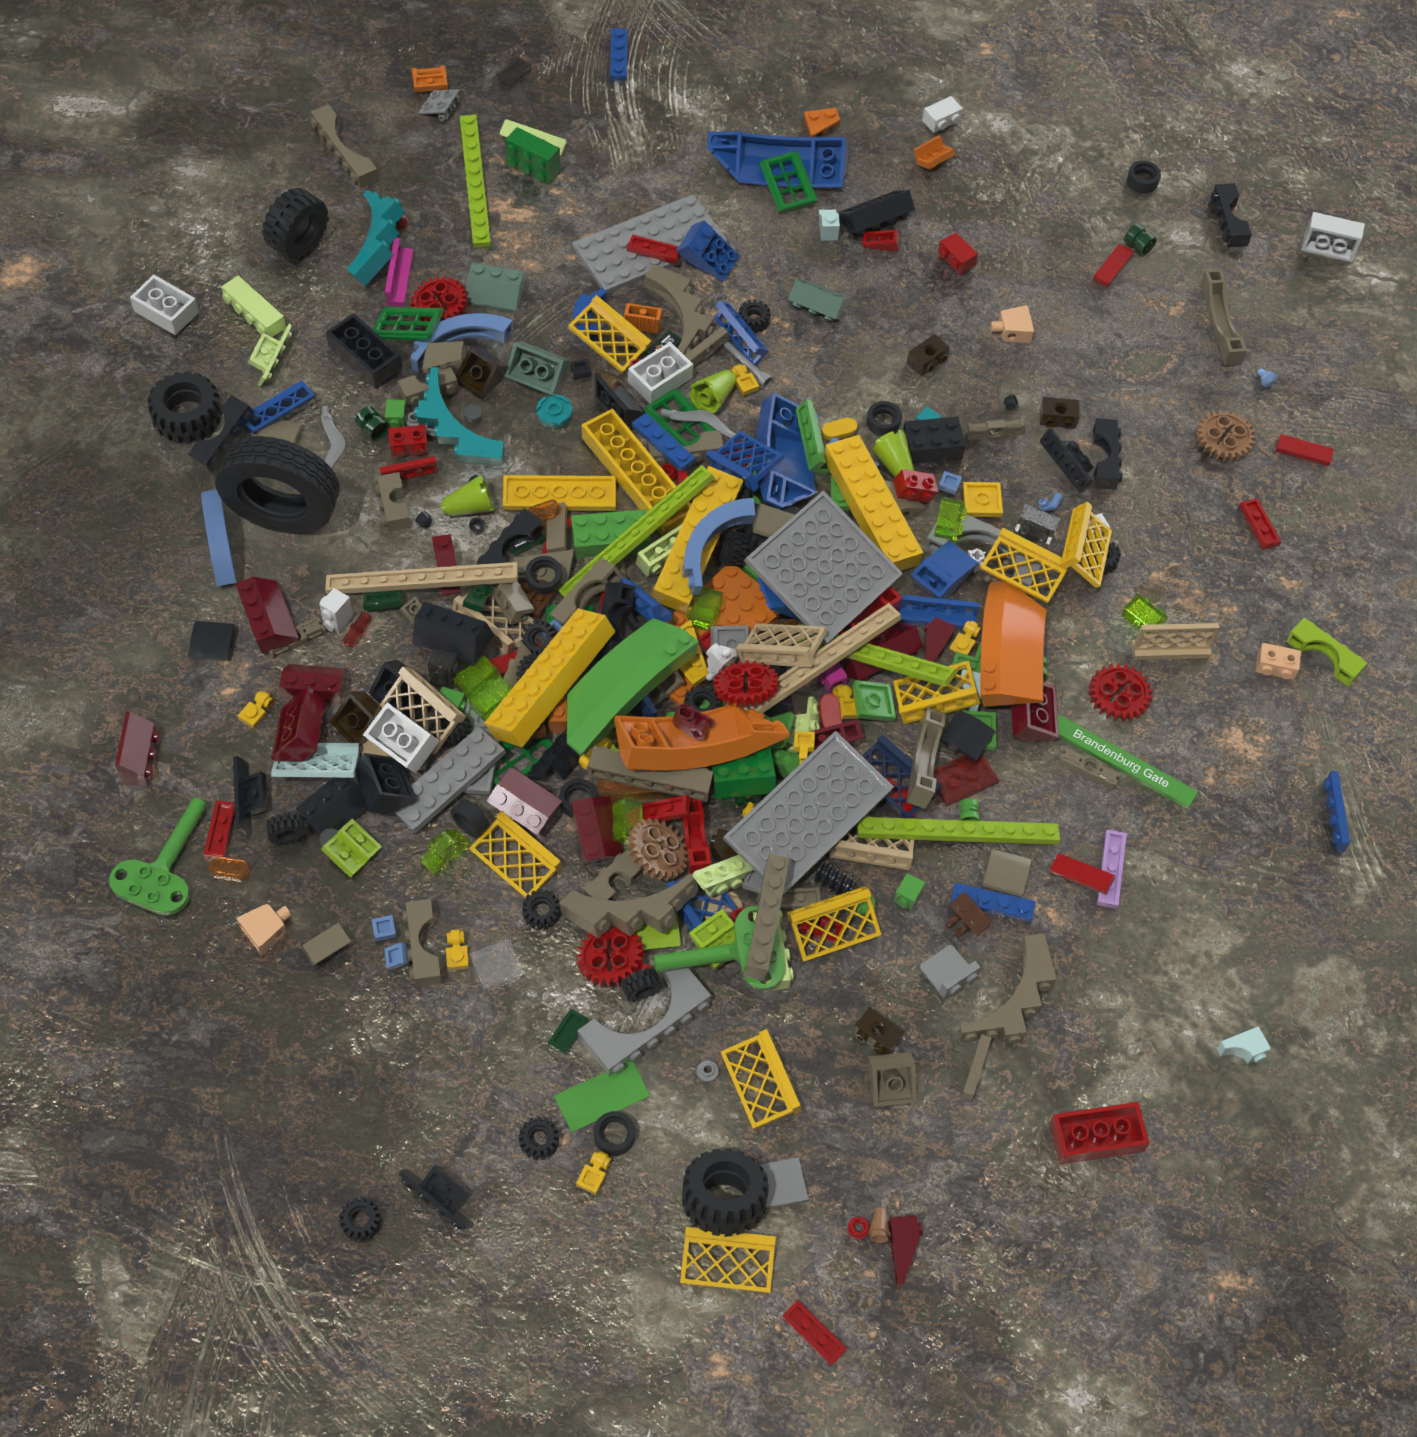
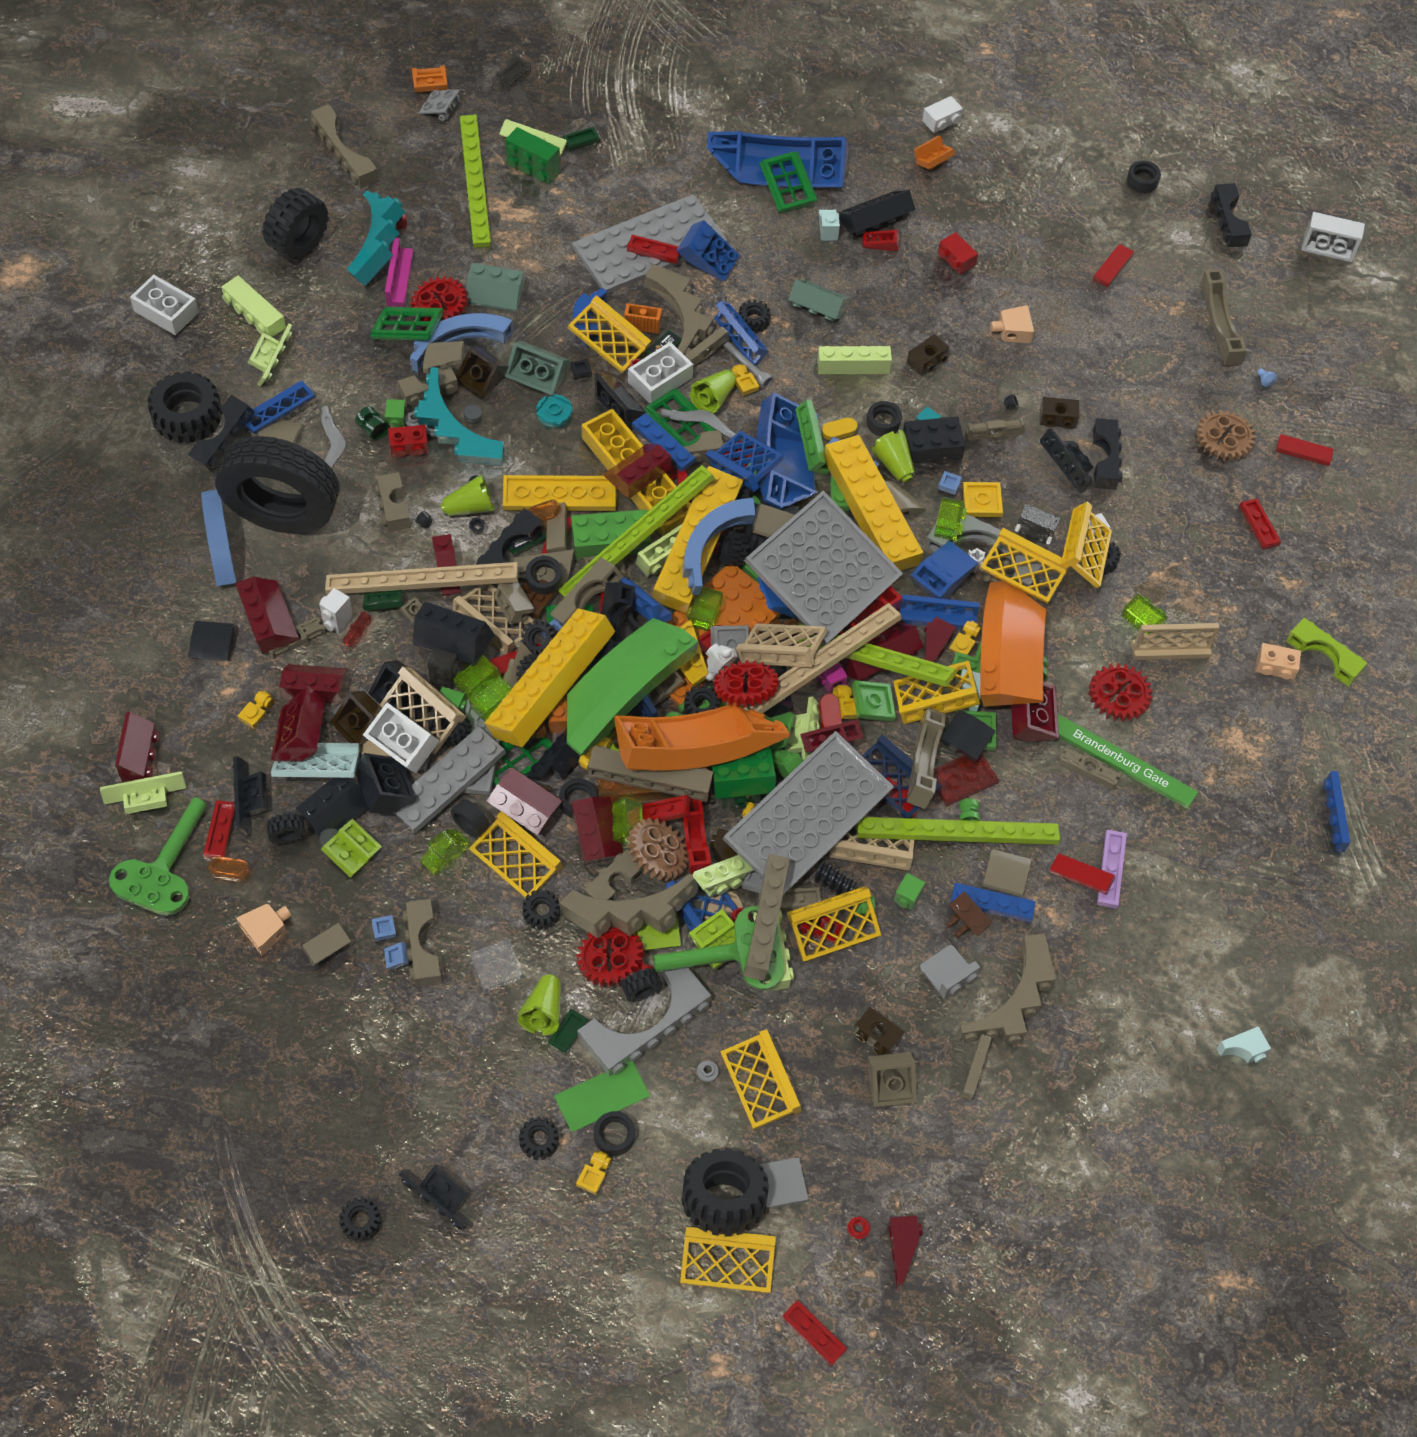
black brick [326,313,403,388] -> none
red tile [380,456,438,480] -> none
yellow plate [446,929,469,971] -> none
dark green plate [462,584,494,612] -> none
blue plate [610,29,627,81] -> none
dark red piece [672,704,713,741] -> none
yellow plate [794,731,815,765] -> none
orange wing [803,108,840,137] -> none
medium nougat cone [868,1207,891,1243] -> none
red brick [893,469,938,503] -> none
medium blue arm [1038,493,1063,512] -> none
red brick [1049,1102,1149,1165] -> none
dark green wheel [1124,223,1157,256] -> none
none -> yellowish green bracket [100,771,186,814]
none -> lime cone [517,974,561,1036]
none -> dark green tile [562,126,600,152]
none -> dark red slope [604,444,671,499]
none -> yellowish green brick [817,346,892,374]

